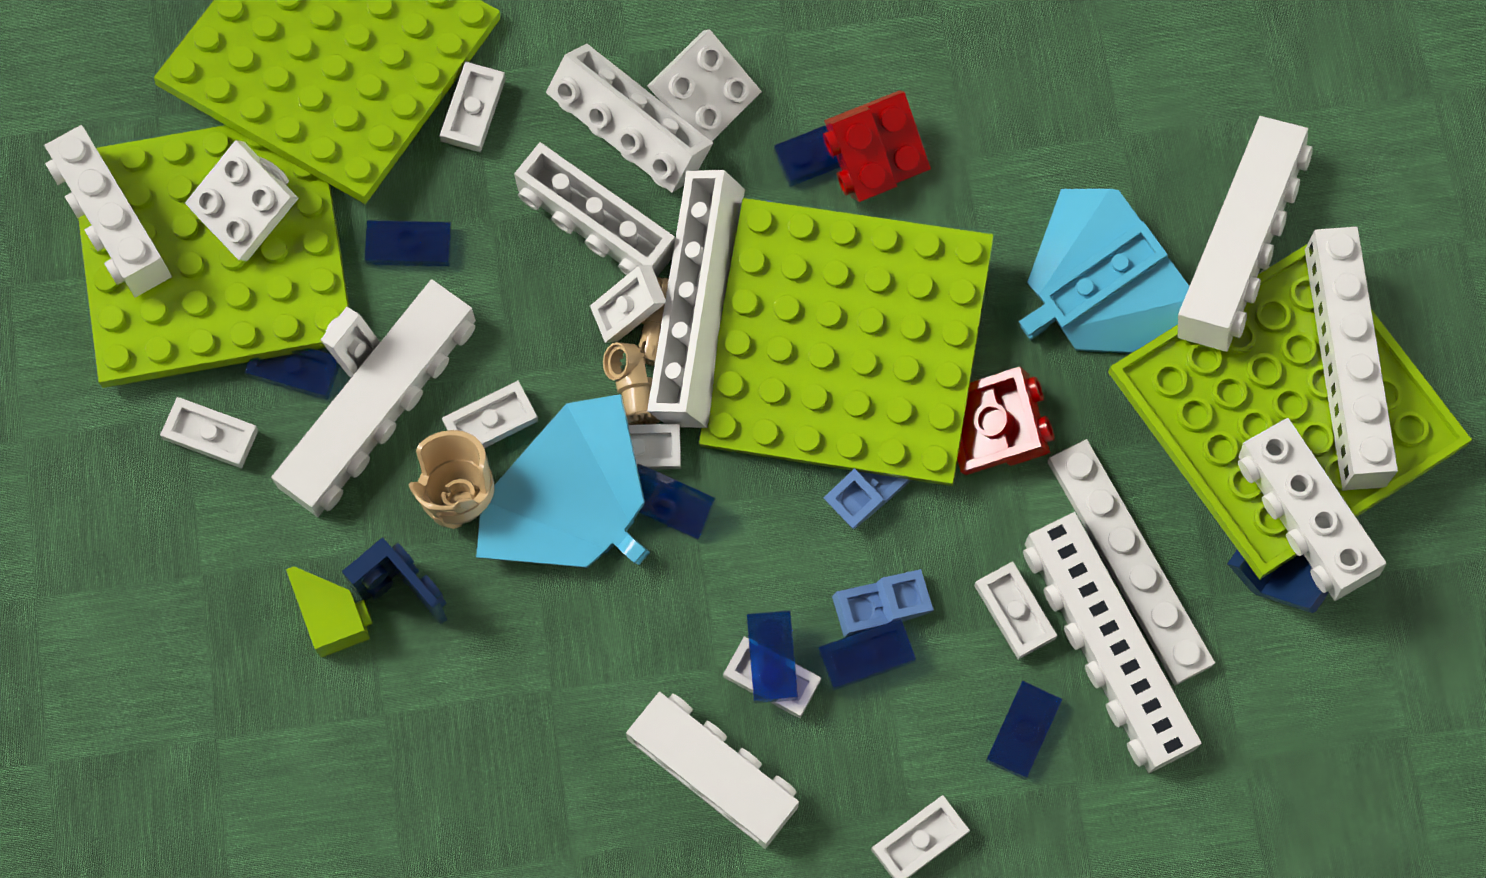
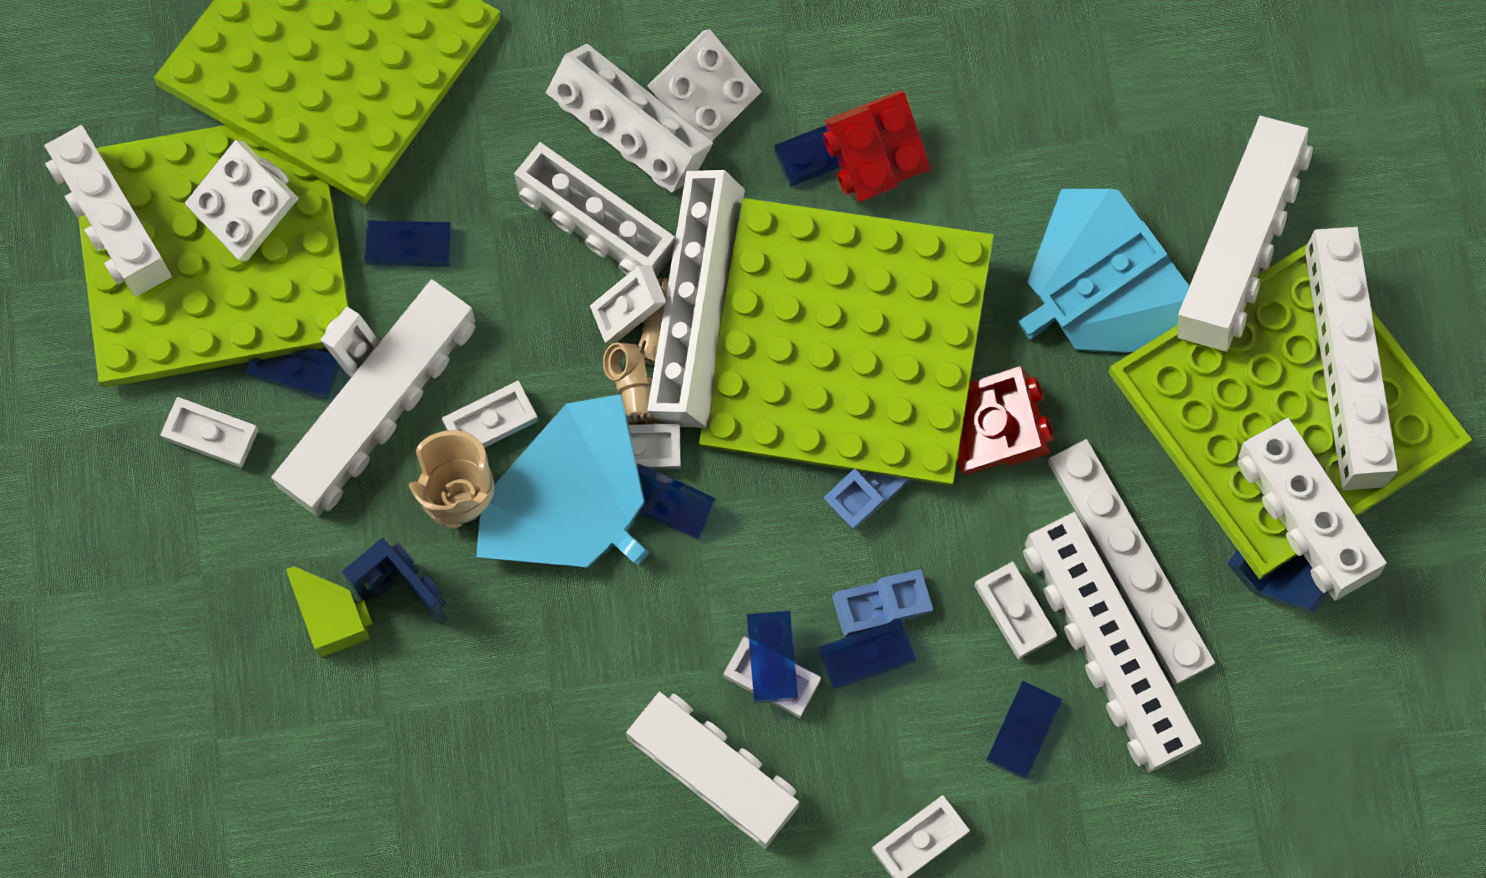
white plate [440,62,506,152] -> none

